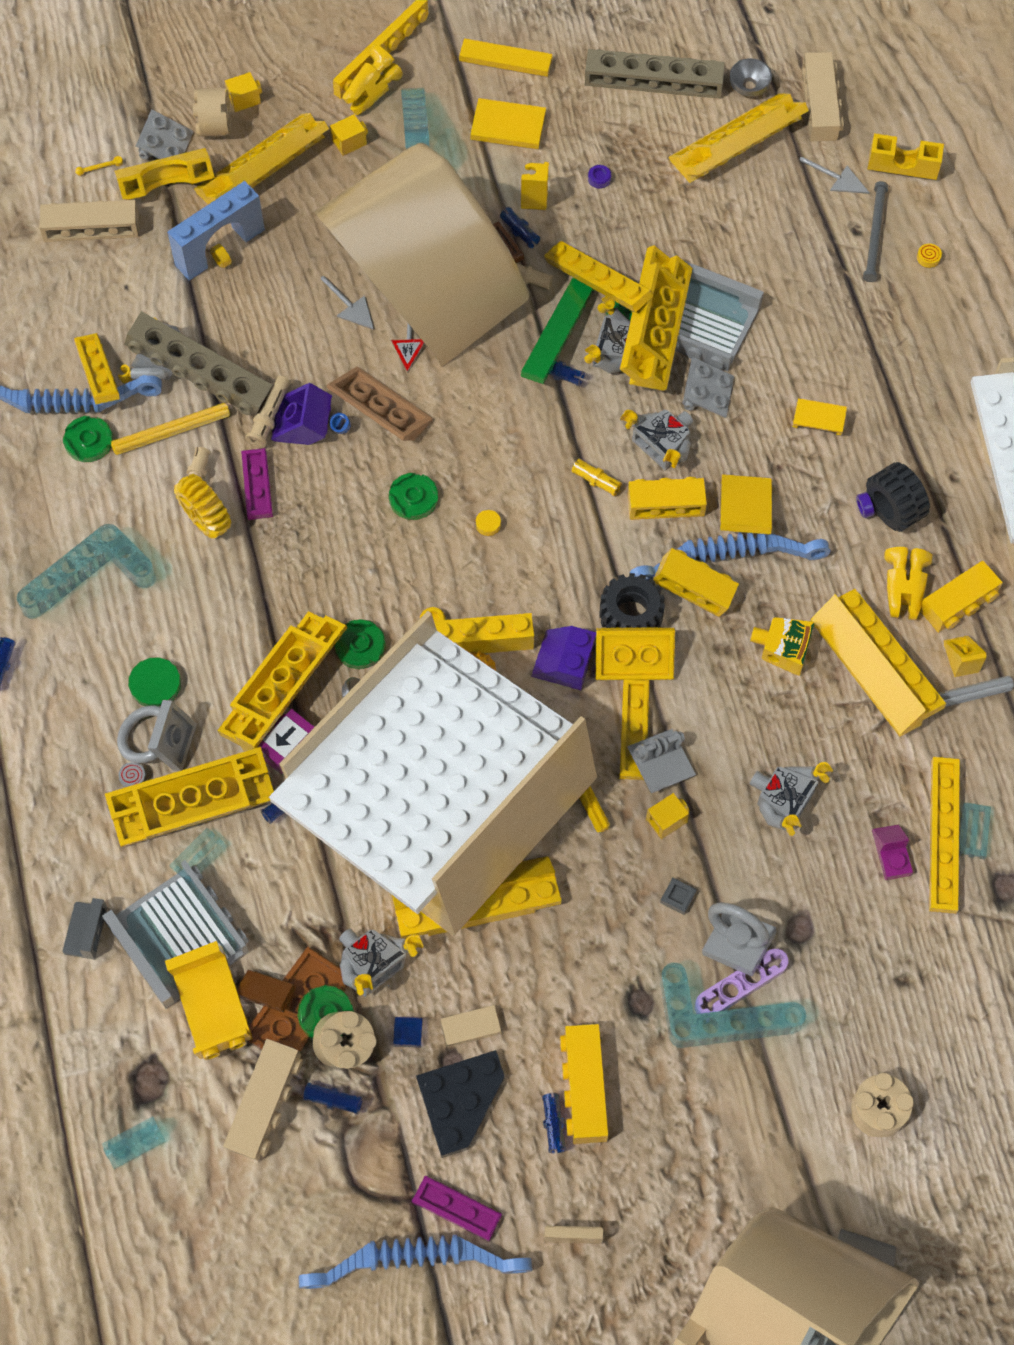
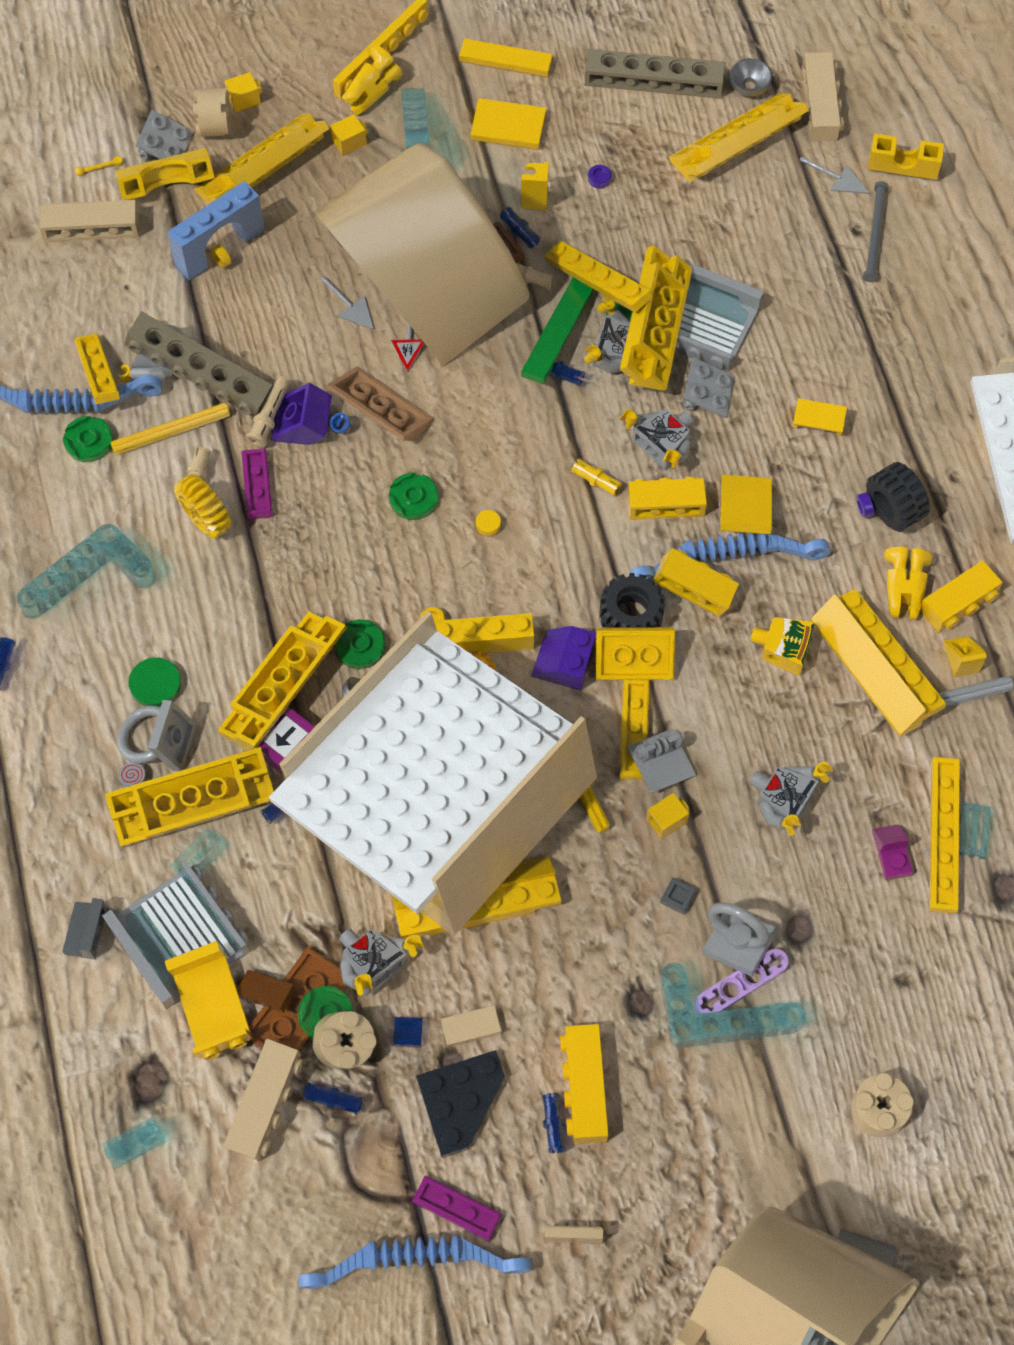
yellow tile [917,243,942,268] -> none

